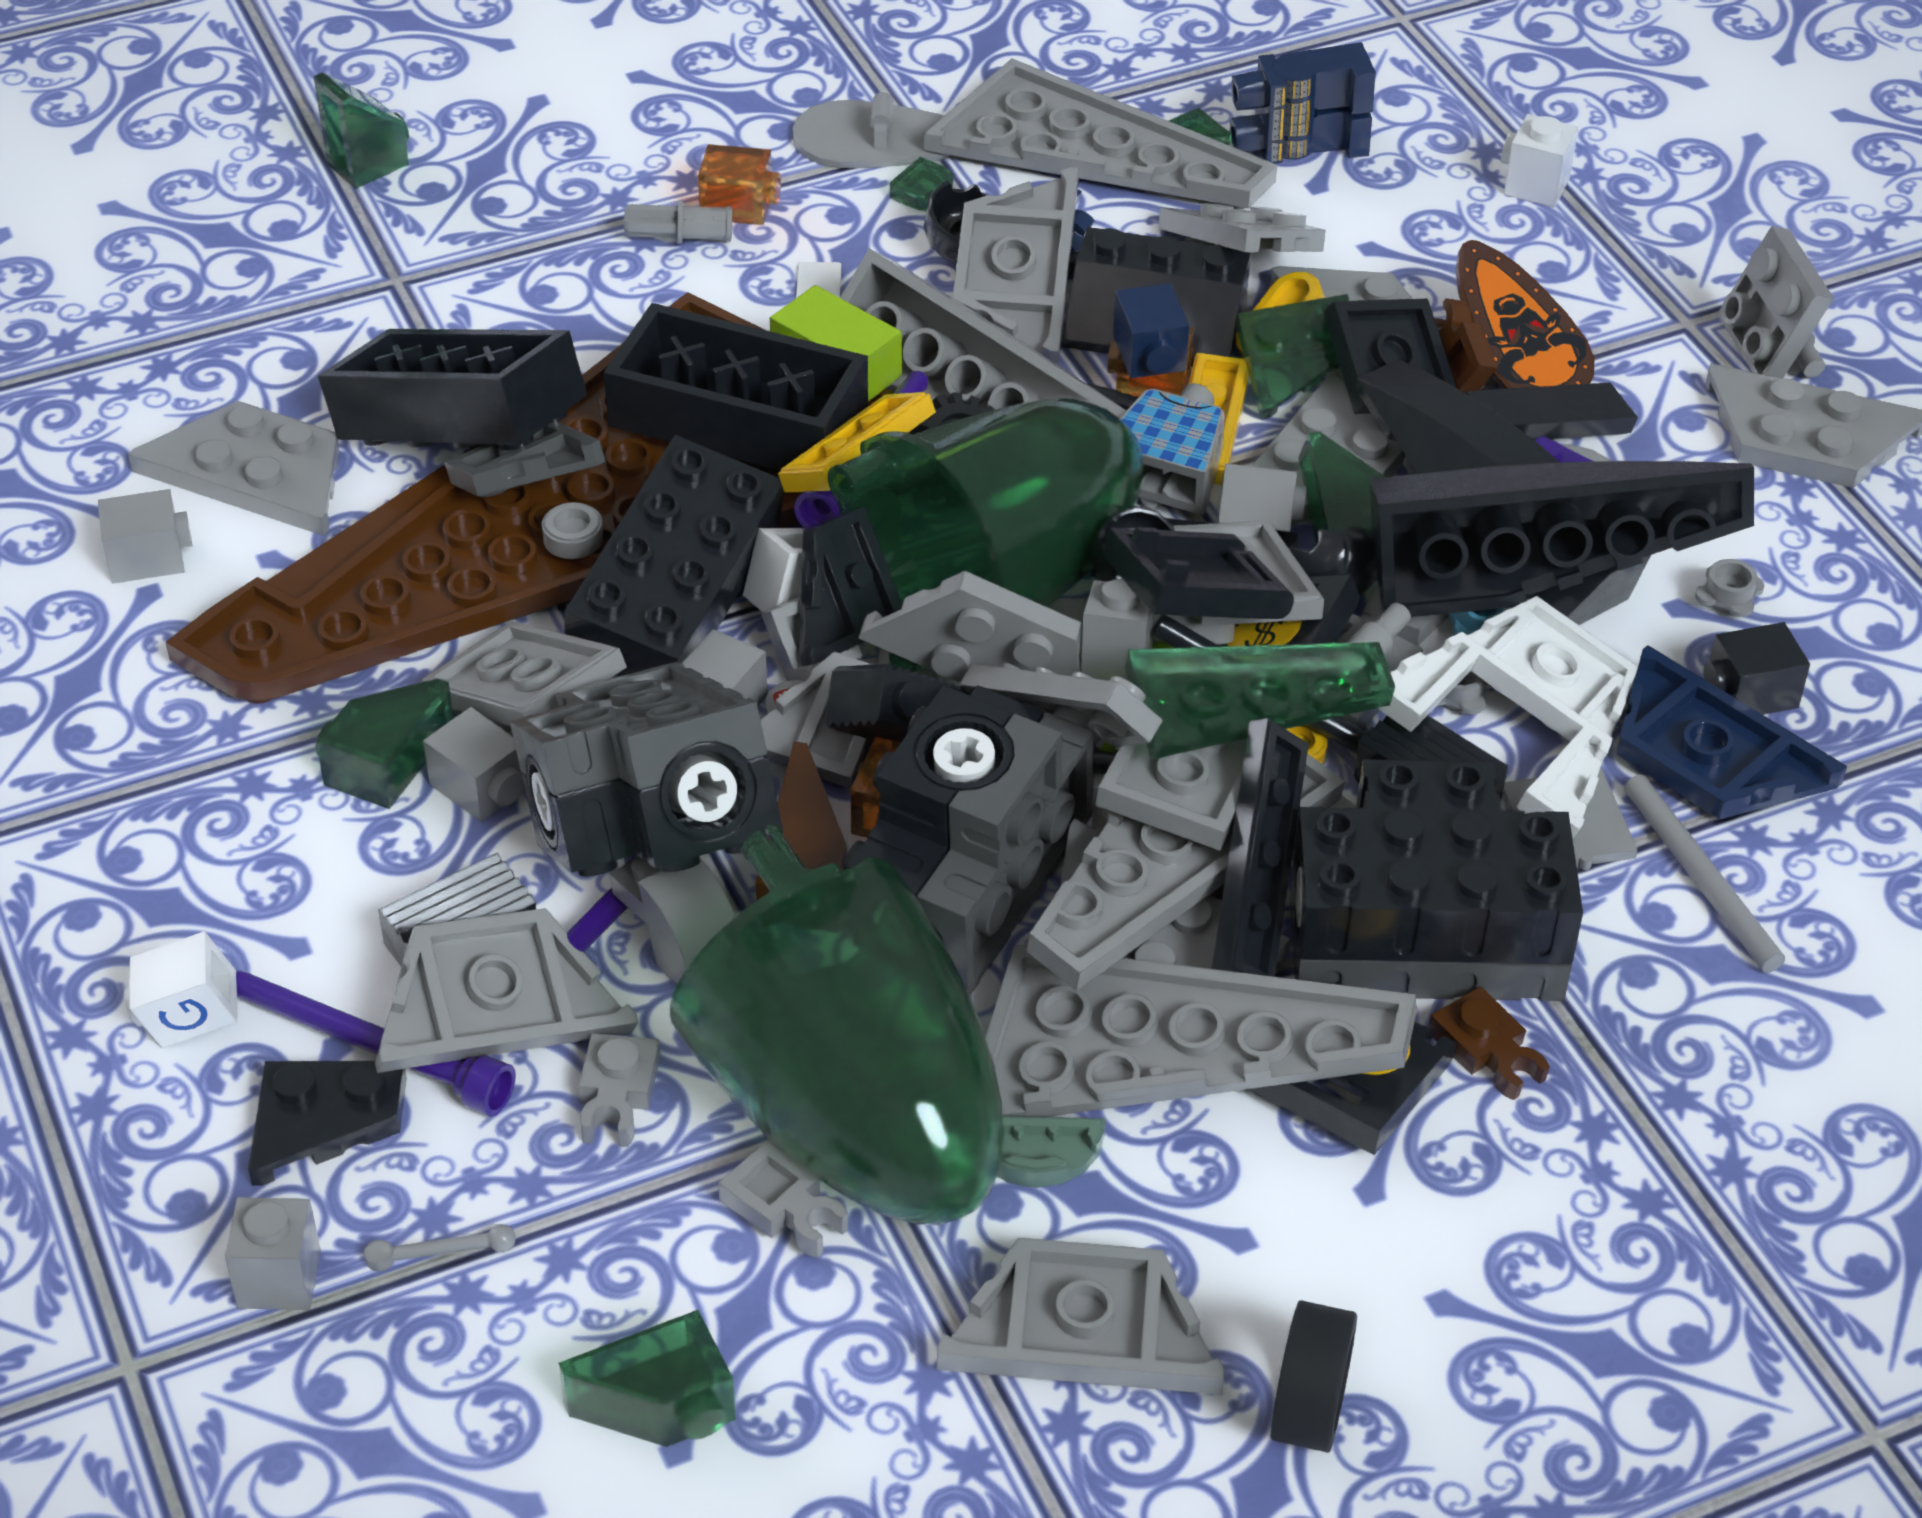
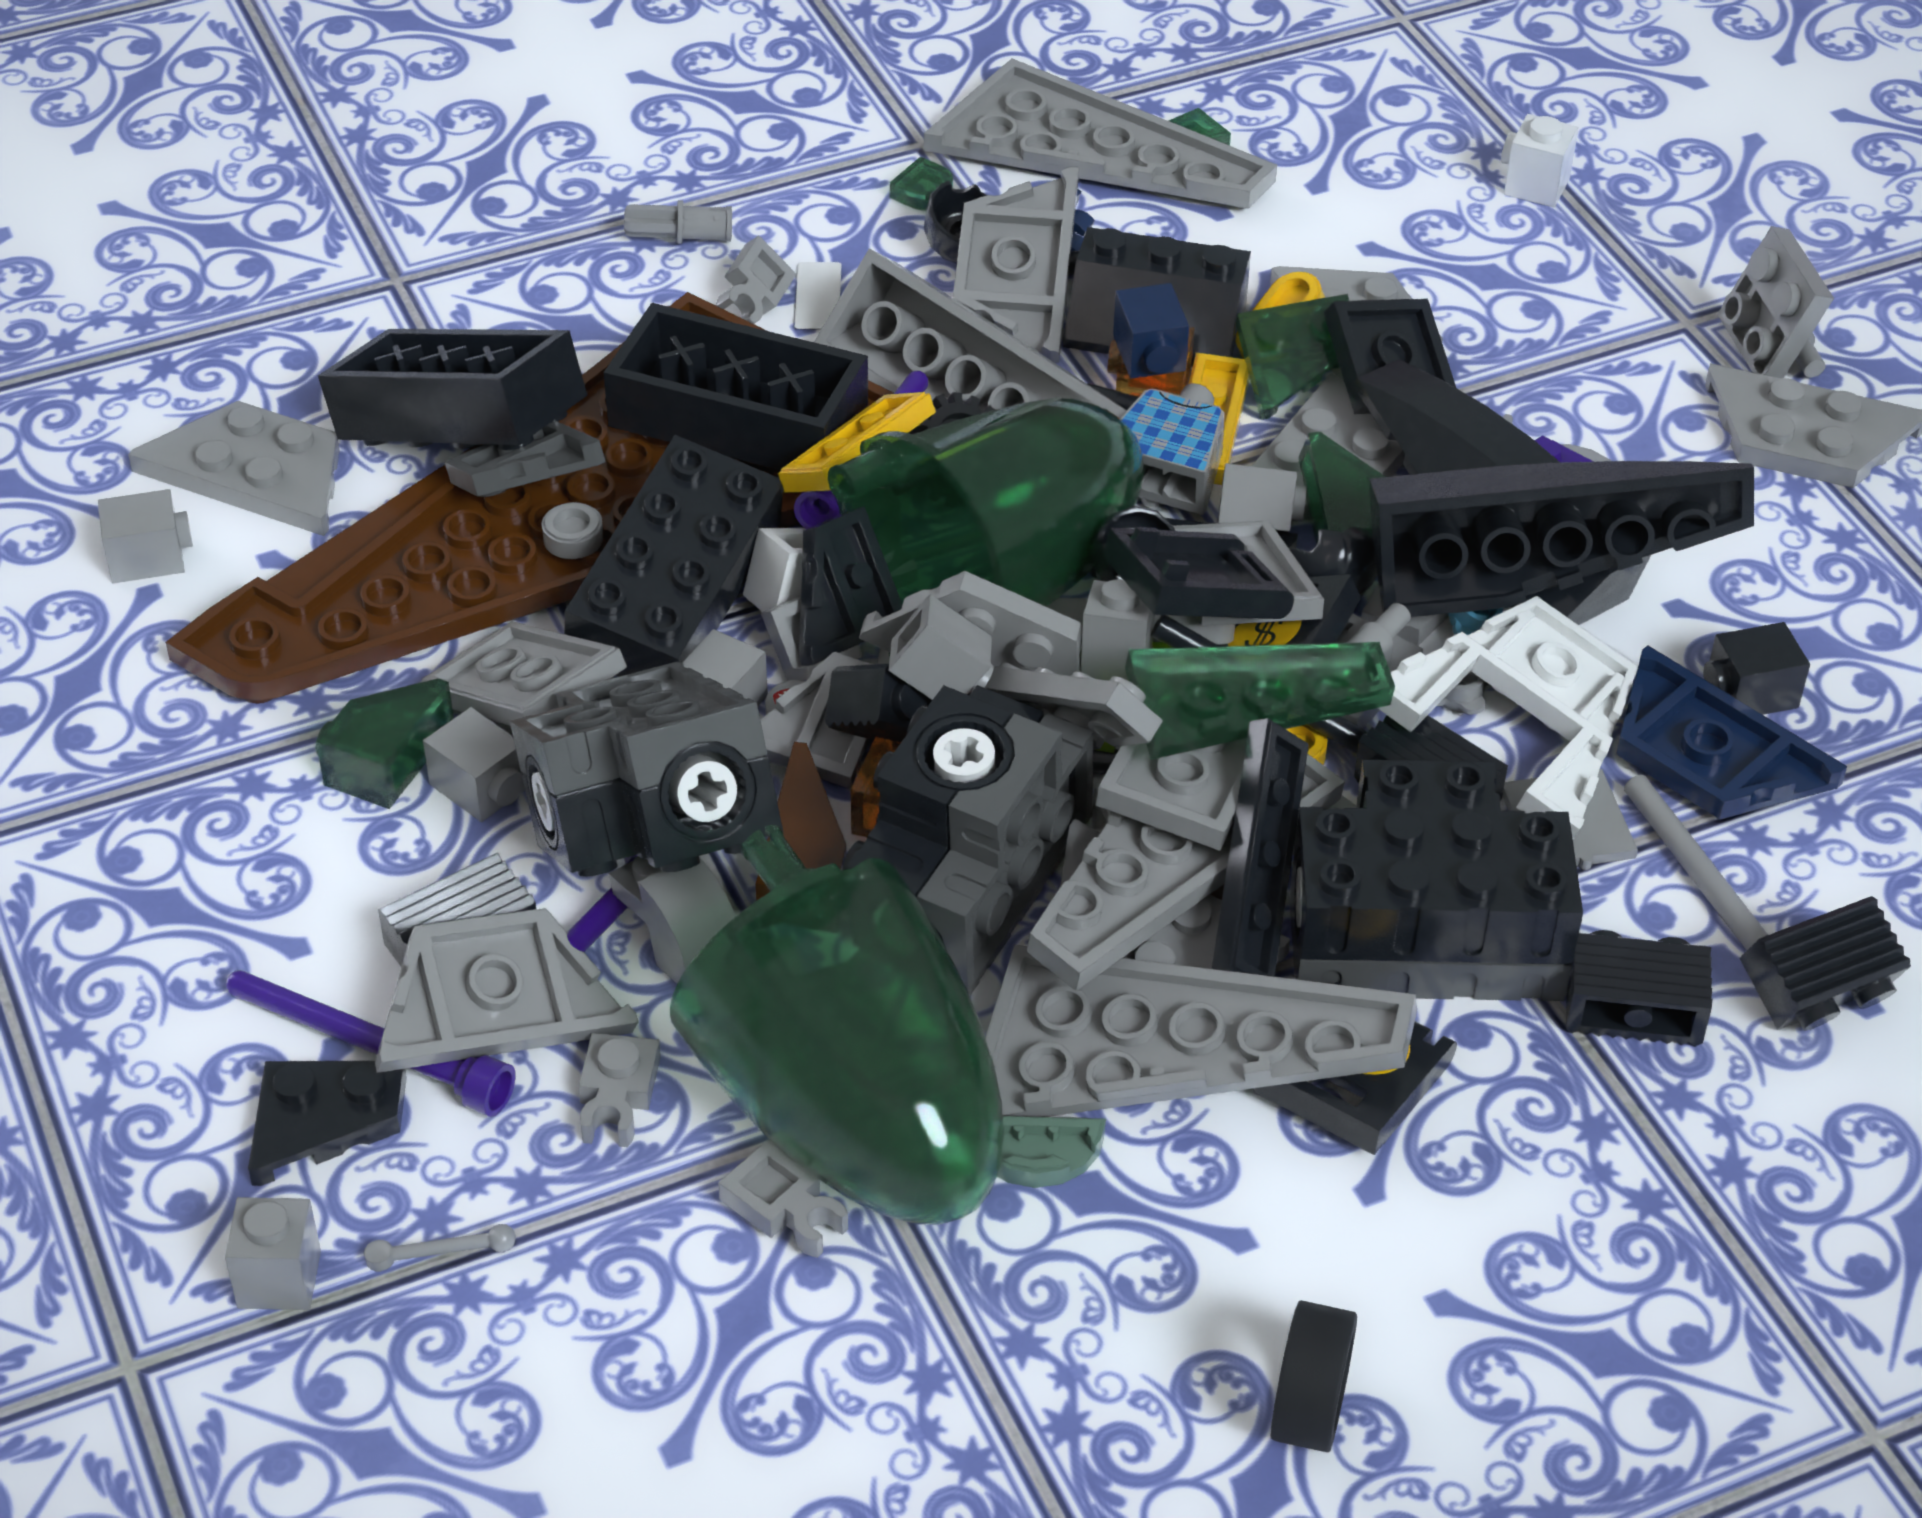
white brick [124,931,237,1048] -> none
clear green slope [313,72,409,189] -> none
clear green slope [558,1309,736,1447] -> none
clear orange brick [698,144,781,225] -> none
lime brick [769,285,902,402] -> none
light grey shield [792,92,953,168] -> none
light grey wing [937,1237,1225,1395] -> none
light grey wing [1158,204,1326,252] -> none
dark blue hips [1229,42,1376,164] -> none
reddish brown plate [1428,986,1550,1100] -> none
reddish brown plate [1434,298,1498,393] -> none
shield [1456,240,1595,389] -> none
black tile [1466,382,1638,440] -> none
light grey plate [1695,559,1765,617] -> none
none -> light grey plate [716,235,796,324]
none -> light grey brick [888,595,994,700]
none -> black brick [1566,930,1713,1047]
none -> black brick [1739,896,1911,1031]

